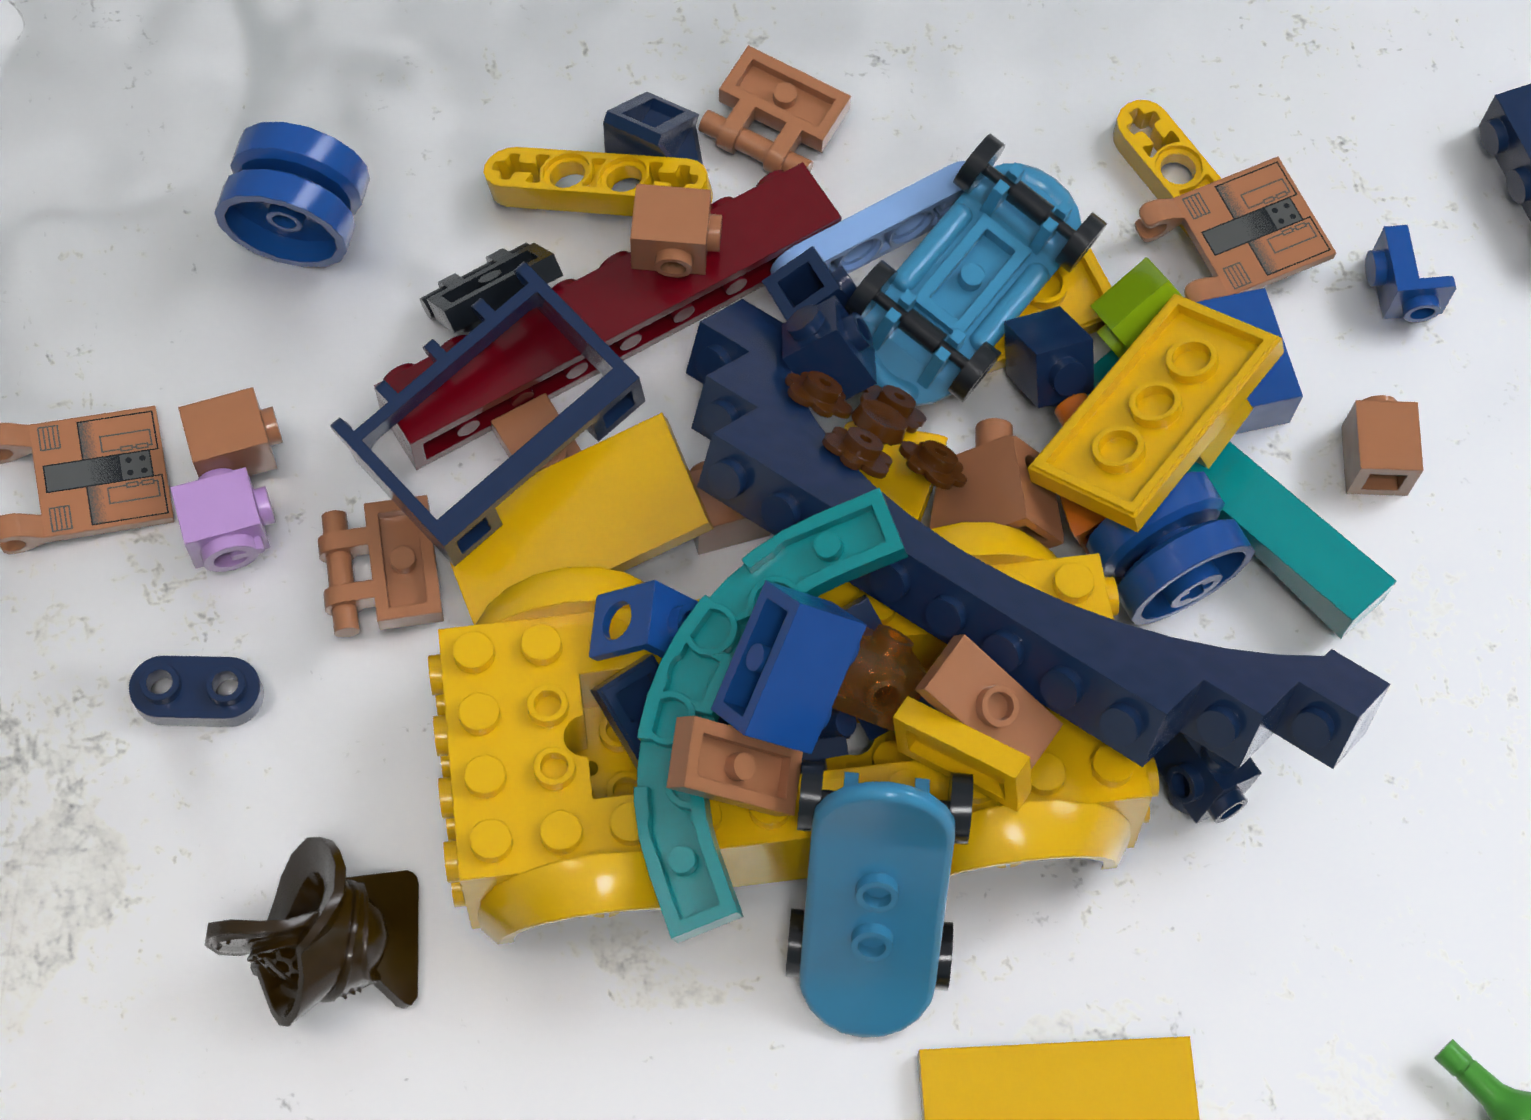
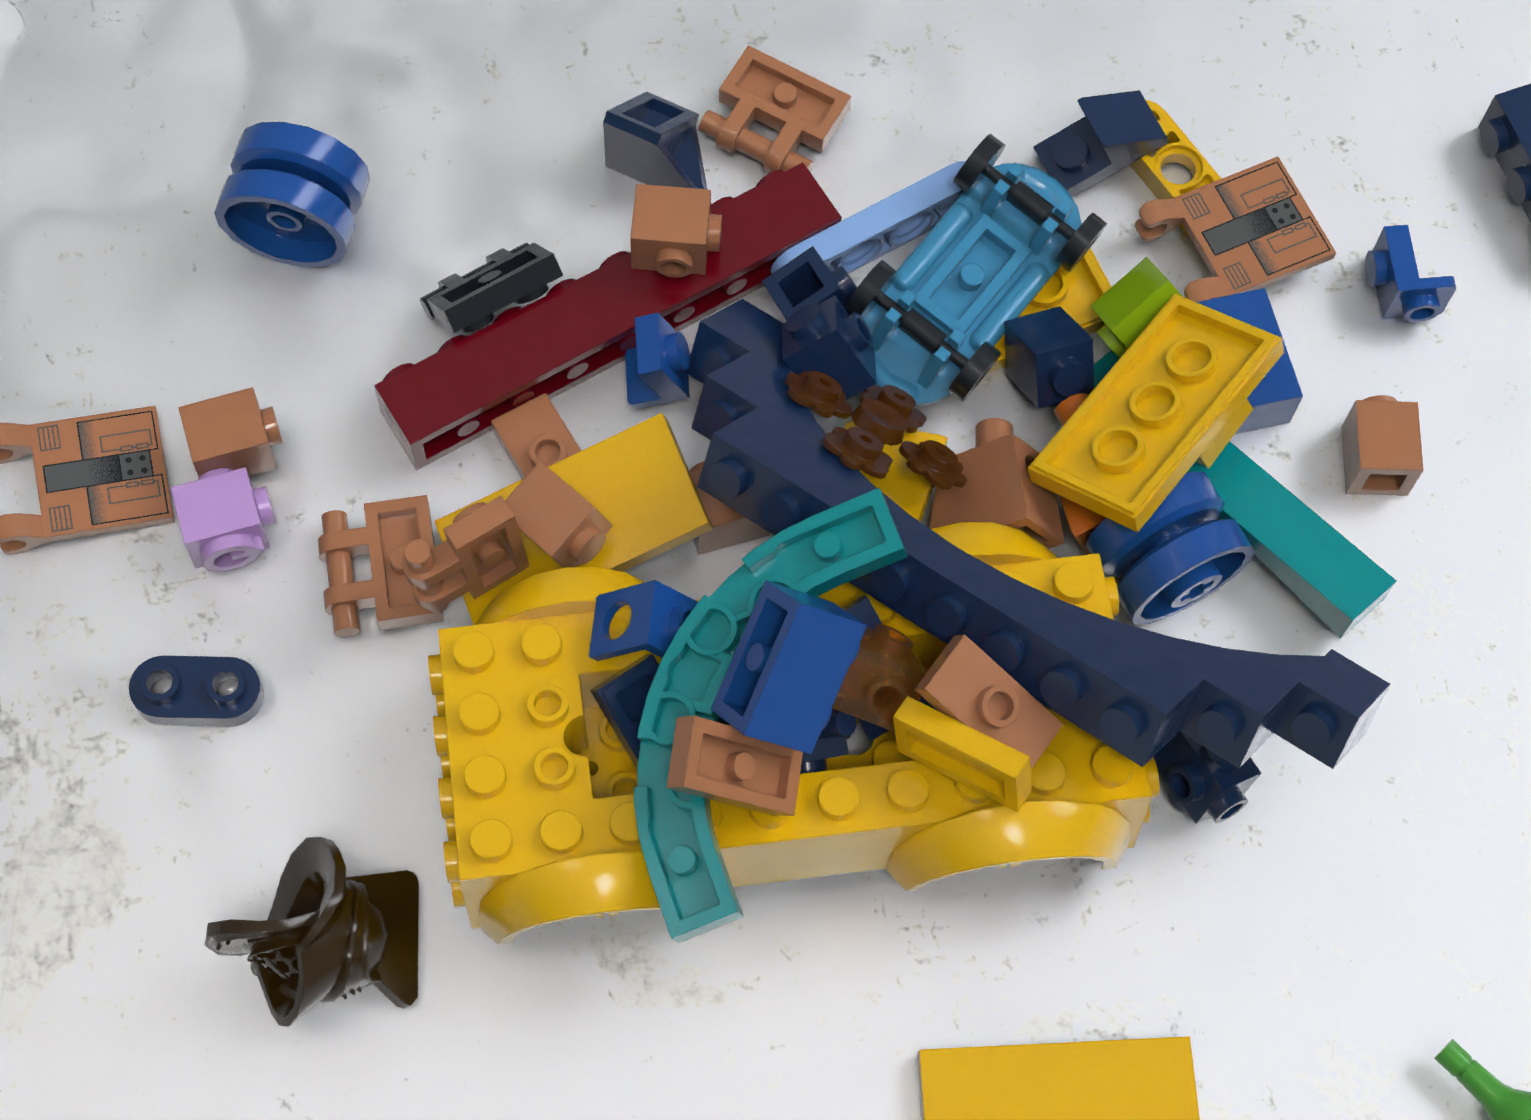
dark blue hinge [330,262,645,567] -> none
yellow beam [483,147,713,216] -> none
dark azure piece [786,759,973,1038] -> none
none -> nougat plate [401,496,530,613]
none -> nougat brick [505,461,613,568]
none -> blue bracket [625,313,690,409]
none -> dark blue slope [1033,90,1169,198]

